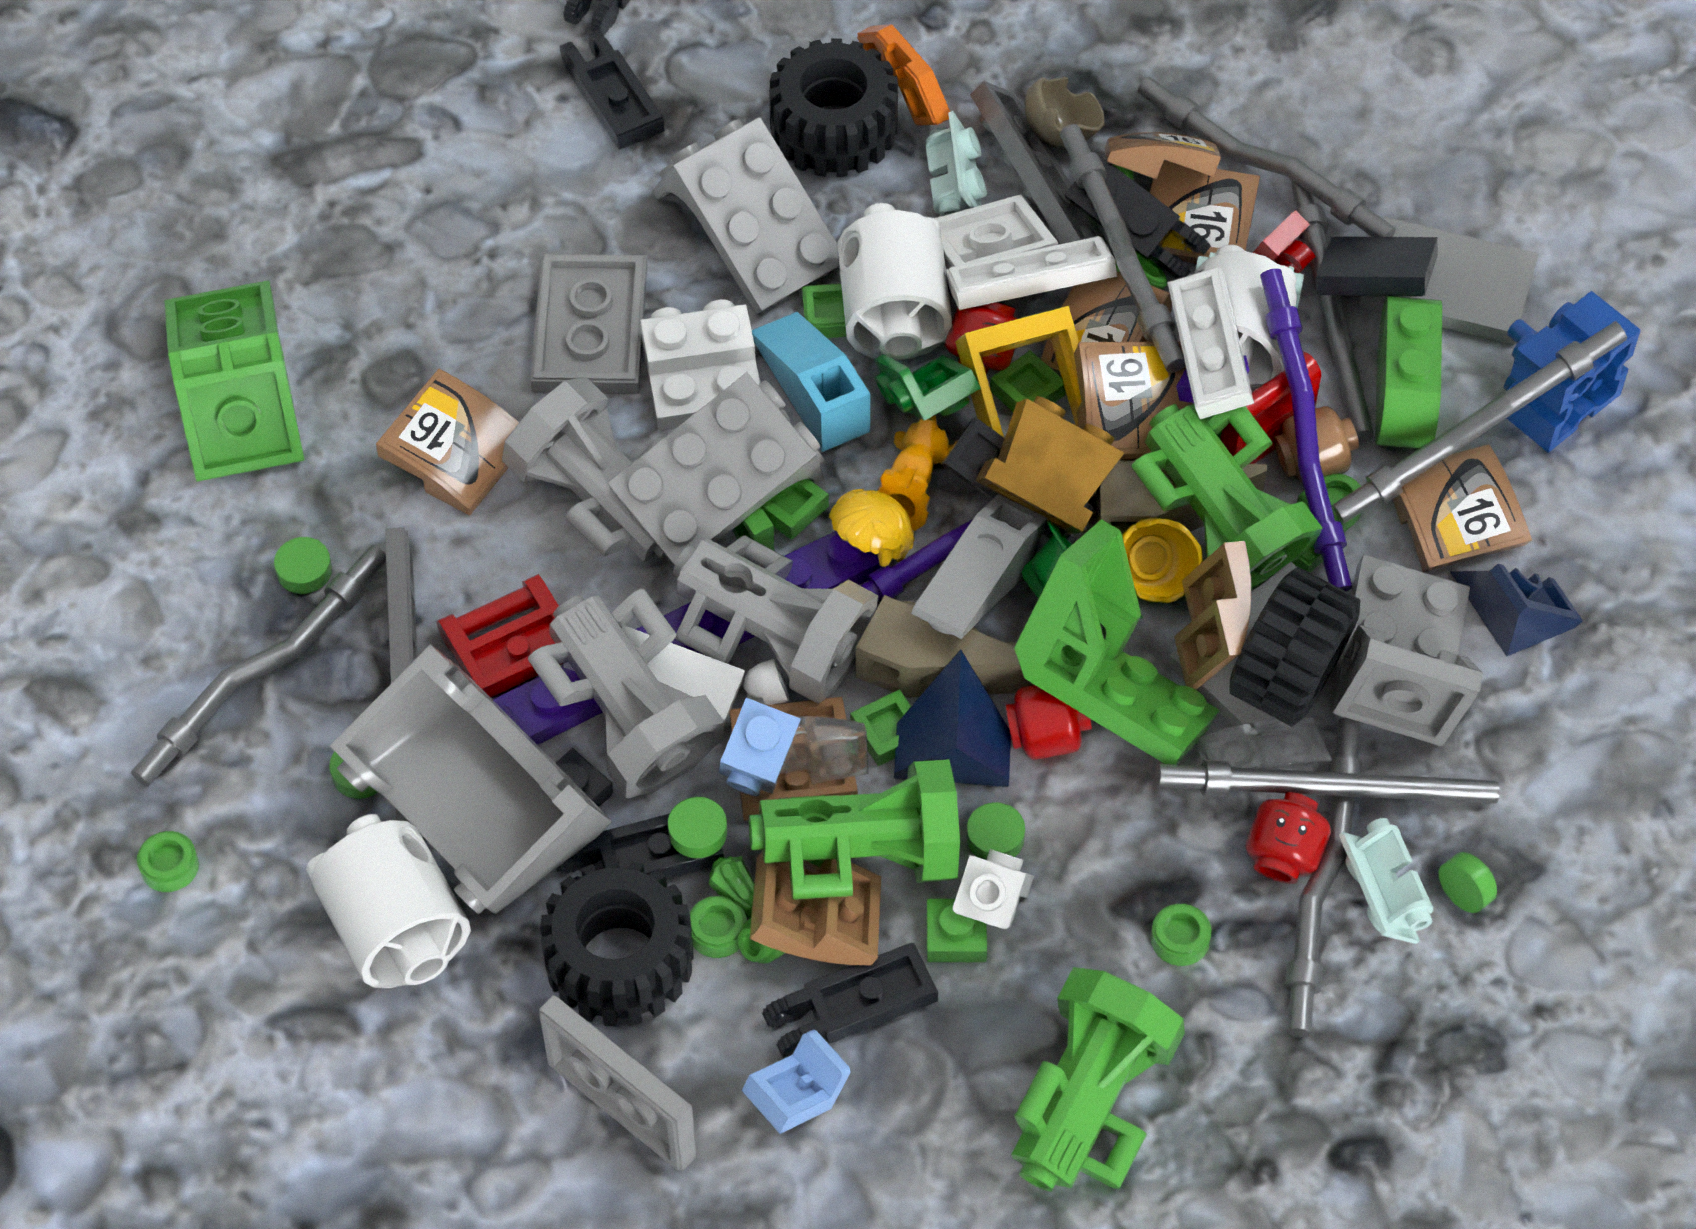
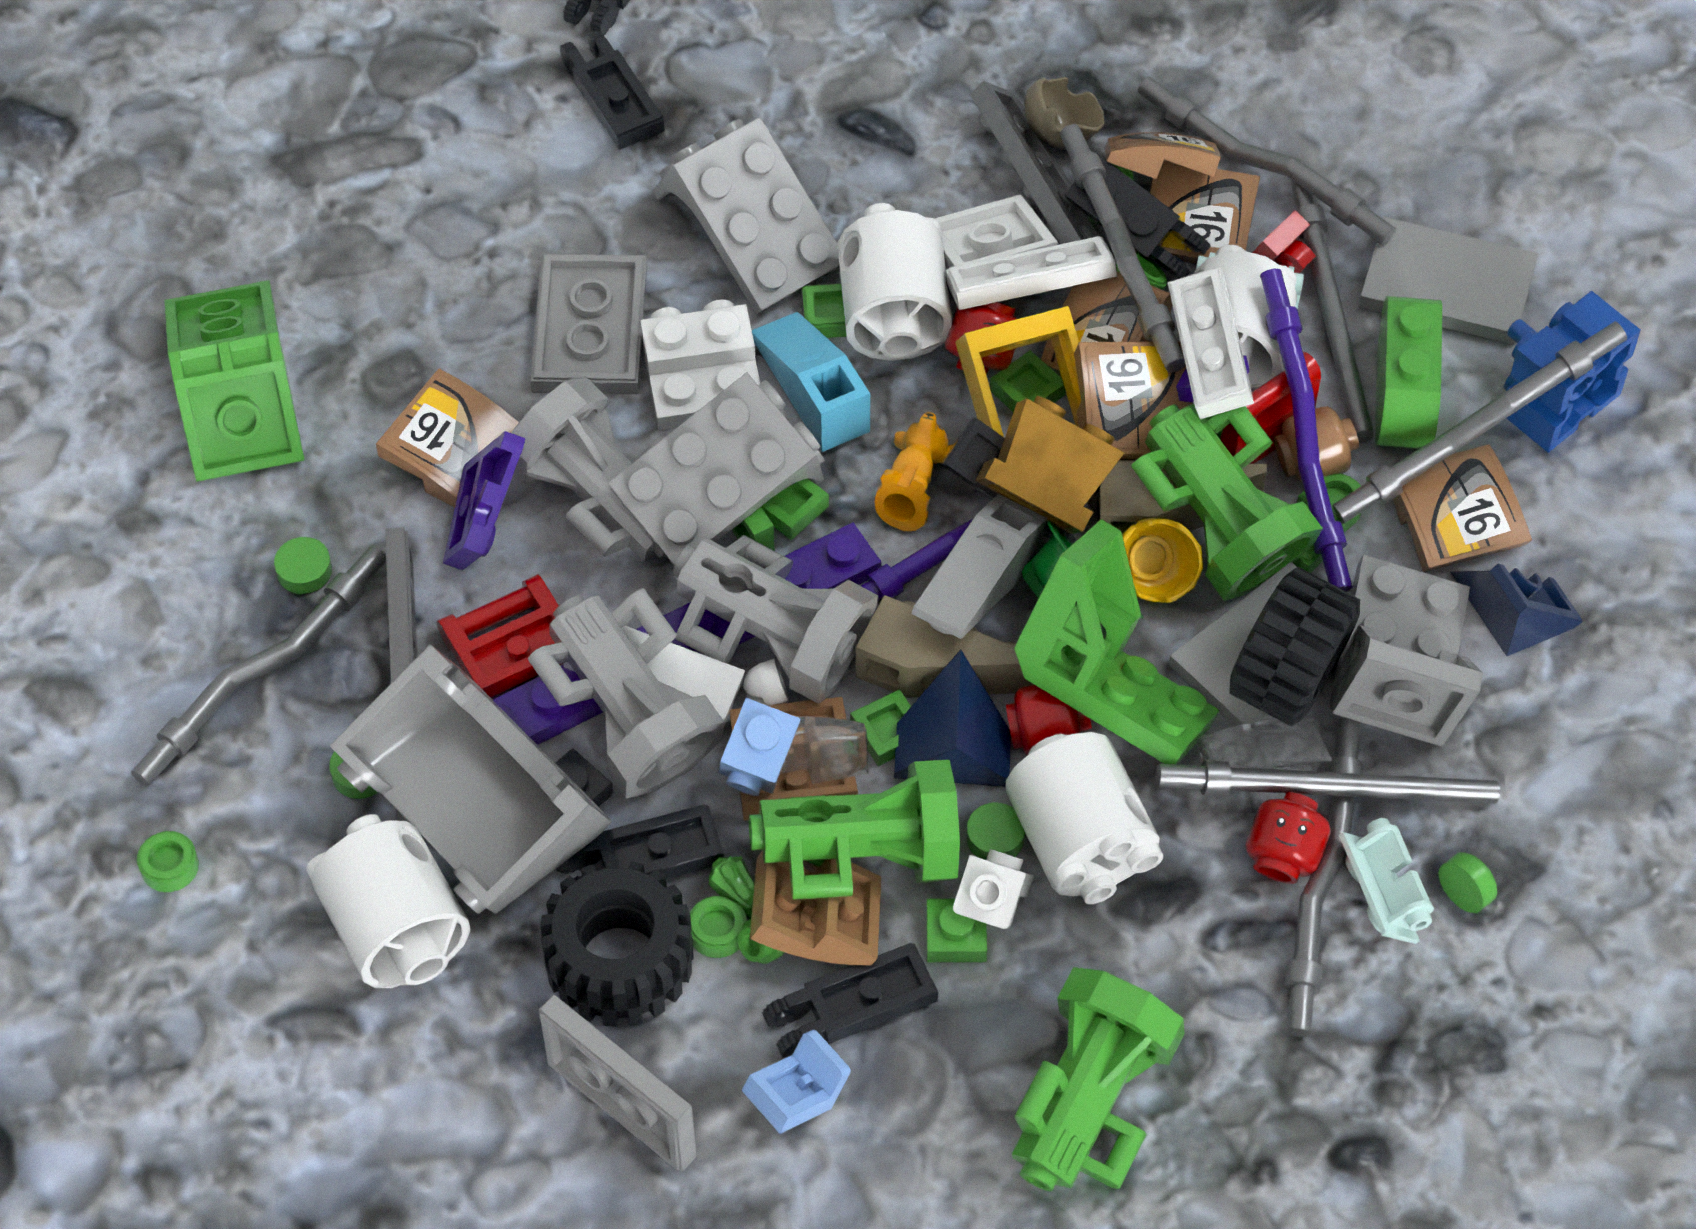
bright green tile [668,797,727,858] -> none
black tyre [769,38,898,177] -> none
yellow hair [829,488,914,567] -> none
orange tile [857,24,950,125] -> none
green bracket [874,354,981,421] -> none
light aqua hinge [925,111,987,217] -> none
bright green tile [1151,904,1212,966] -> none
medium nougat slope [1174,541,1251,689] -> none
black tile [1316,236,1438,297] -> none
none -> dark purple wing [442,431,525,570]
none -> white cylinder [1005,732,1164,904]

